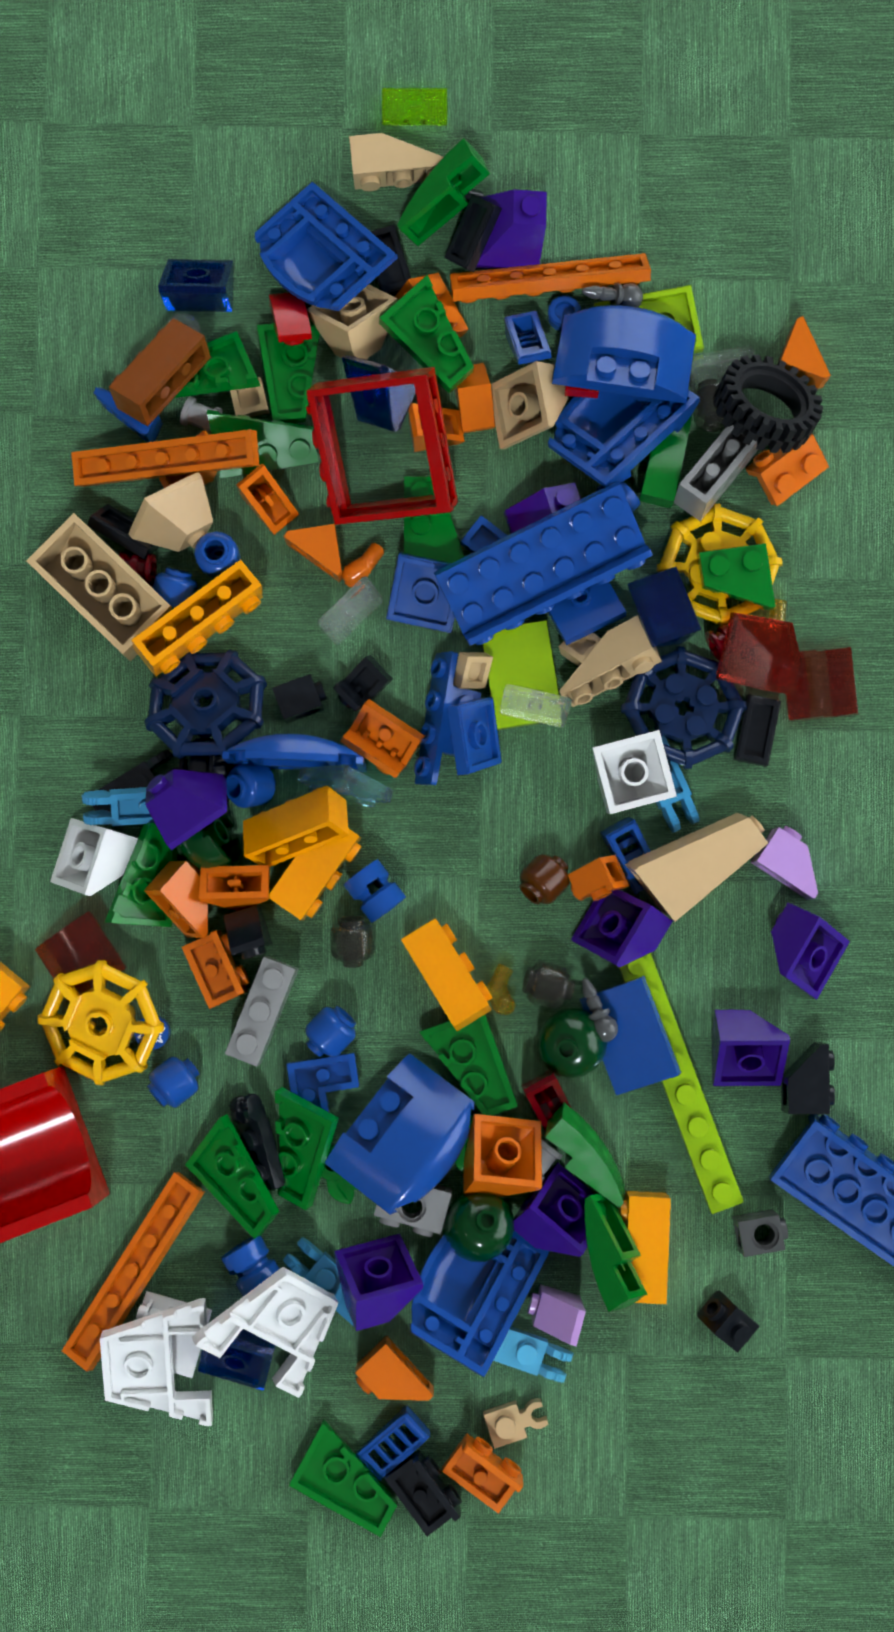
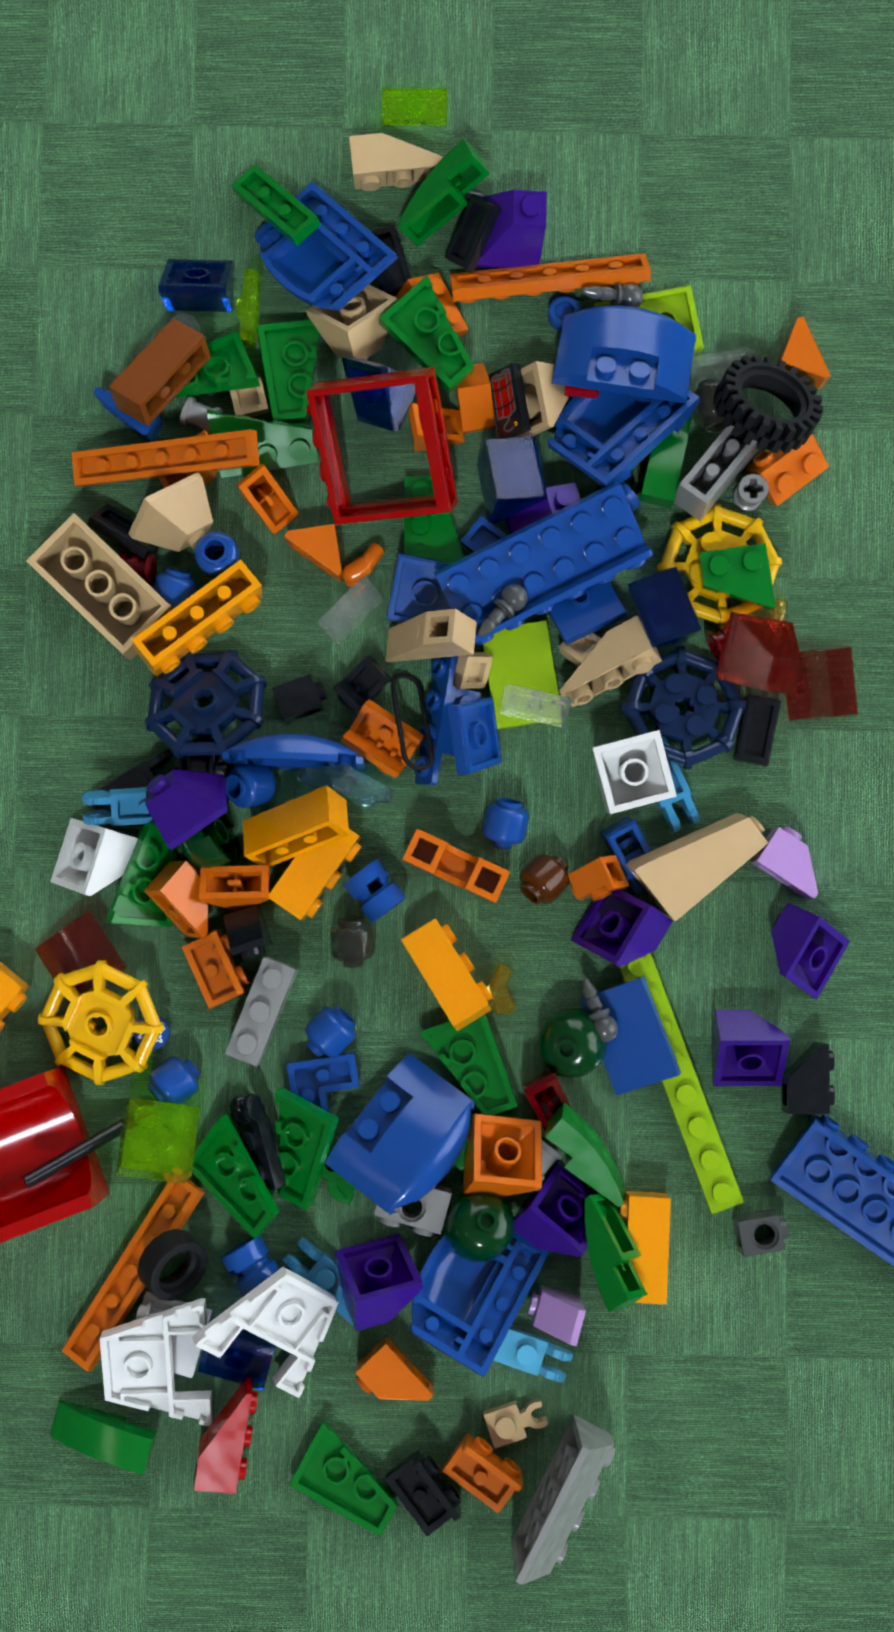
red slope [268,292,312,345] -> none
blue slope [356,1405,430,1481] -> none
blue slope [504,311,552,365] -> none
clear smoke head [522,961,575,1009] -> none
black bracket [697,1290,760,1353] -> none
none -> black bar [22,1105,152,1189]
none -> green slope [50,1400,158,1475]
none -> clear neon green brick [115,1098,200,1184]
none -> black tyre [137,1229,208,1301]
none -> slope [194,1377,258,1494]
none -> green plate [231,164,321,247]
none -> clear neon green plate [236,269,261,346]
none -> tan slope [385,609,477,662]
none -> black piece [390,673,434,770]
none -> orange arch [402,829,510,904]
none -> clear blue slope [477,436,548,524]
none -> dark grey bar [478,584,528,637]
none -> blue head [482,797,529,849]
none -> tile [488,363,531,441]
none -> light grey slope [511,1414,615,1585]
none -> light grey bush [732,474,769,512]

